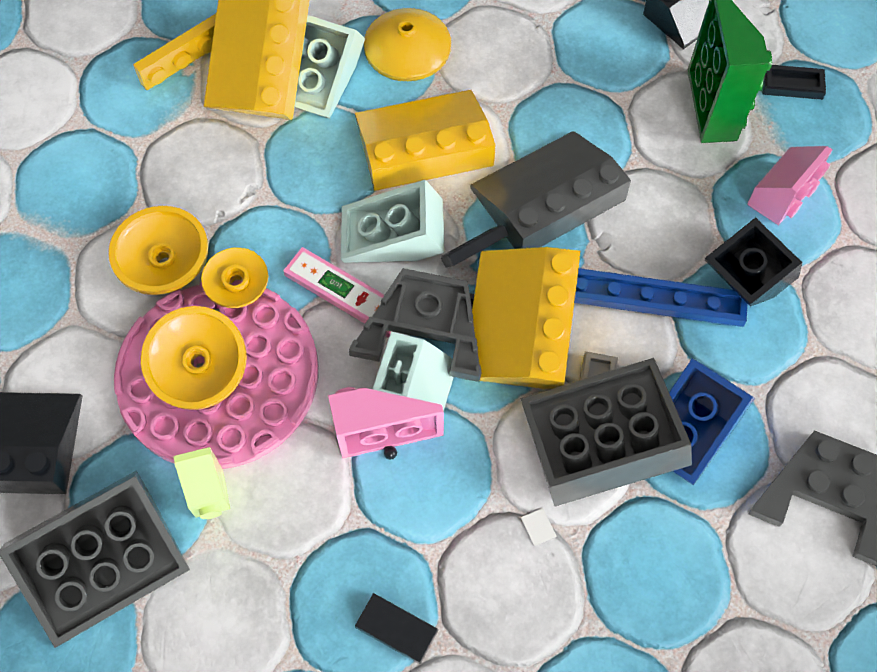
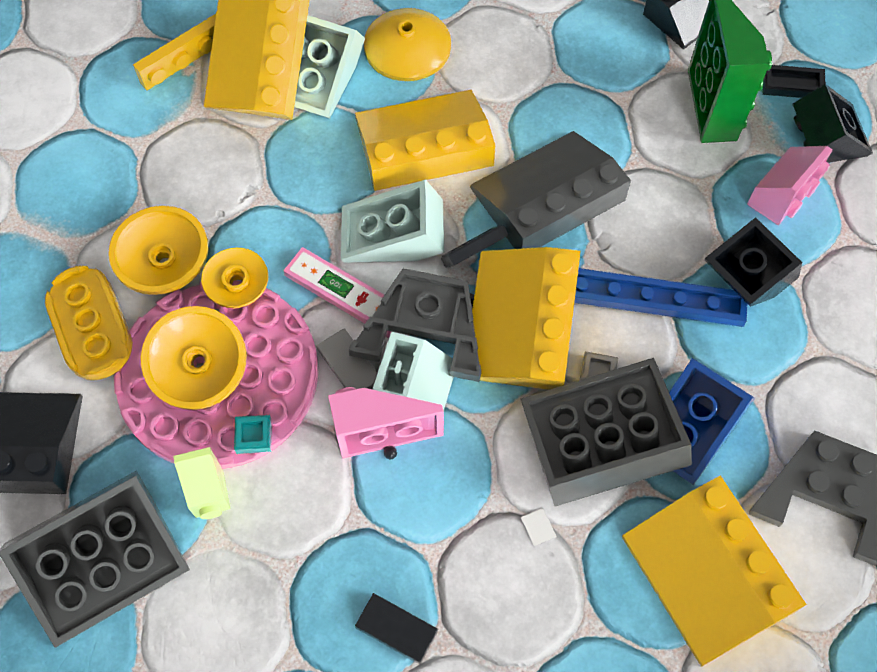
none -> yellow tile [45,266,133,380]
none -> teal tile [234,415,272,454]
none -> light grey tile [316,328,378,389]
none -> yellow slope [622,475,807,667]
none -> black slope [792,84,873,163]

